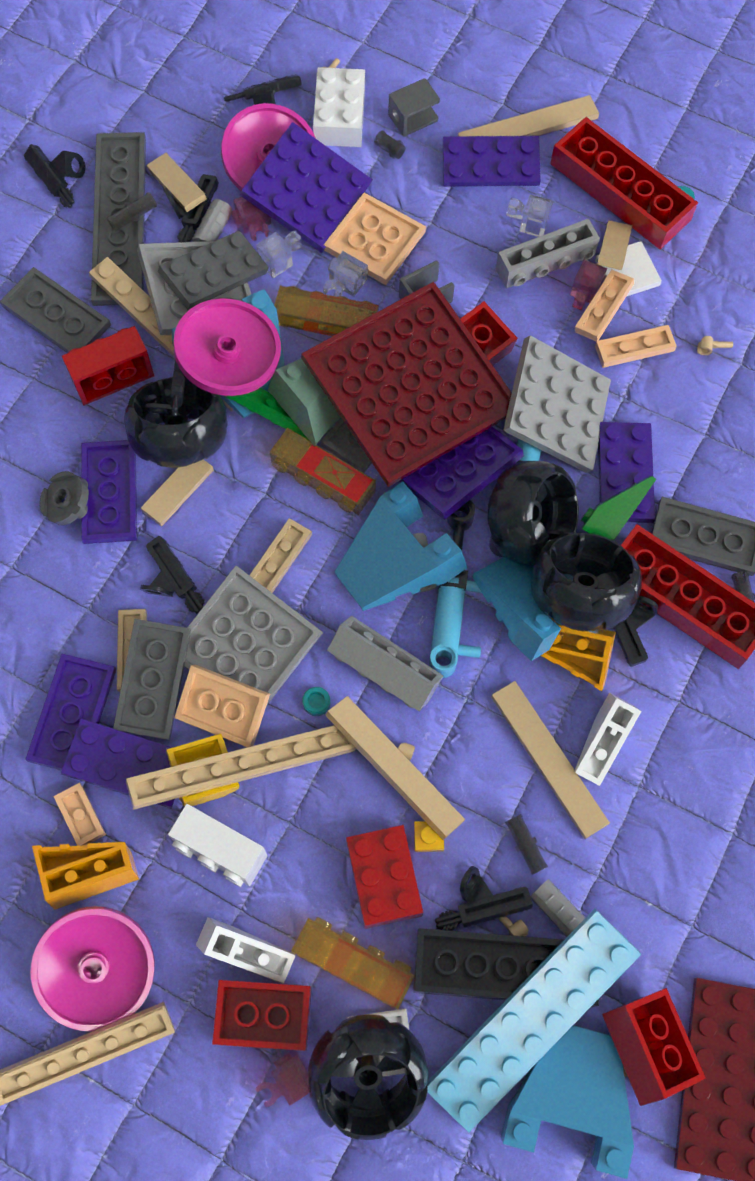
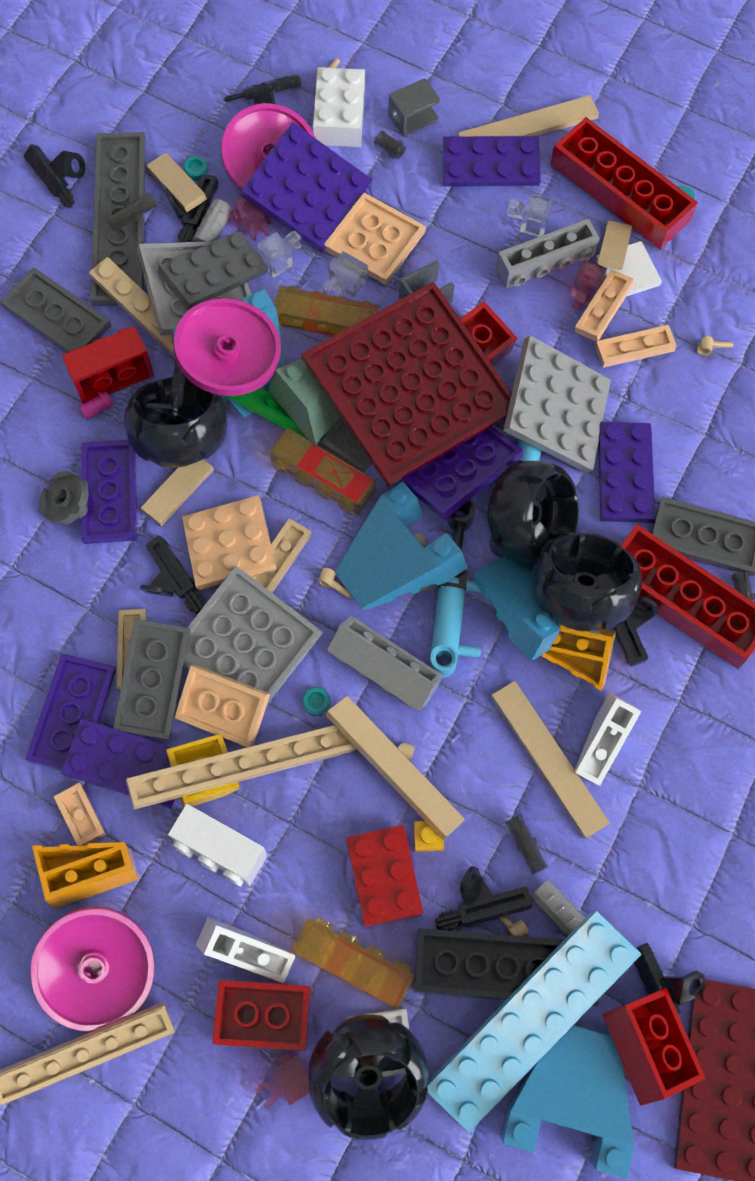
green slope [580,475,656,540] -> none
none -> dark pink pin [79,391,114,421]
none -> light nougat plate [182,495,277,591]
none -> teal tile [183,156,208,181]
none -> tan hand [319,568,351,599]
none -> black piece [634,943,705,1027]

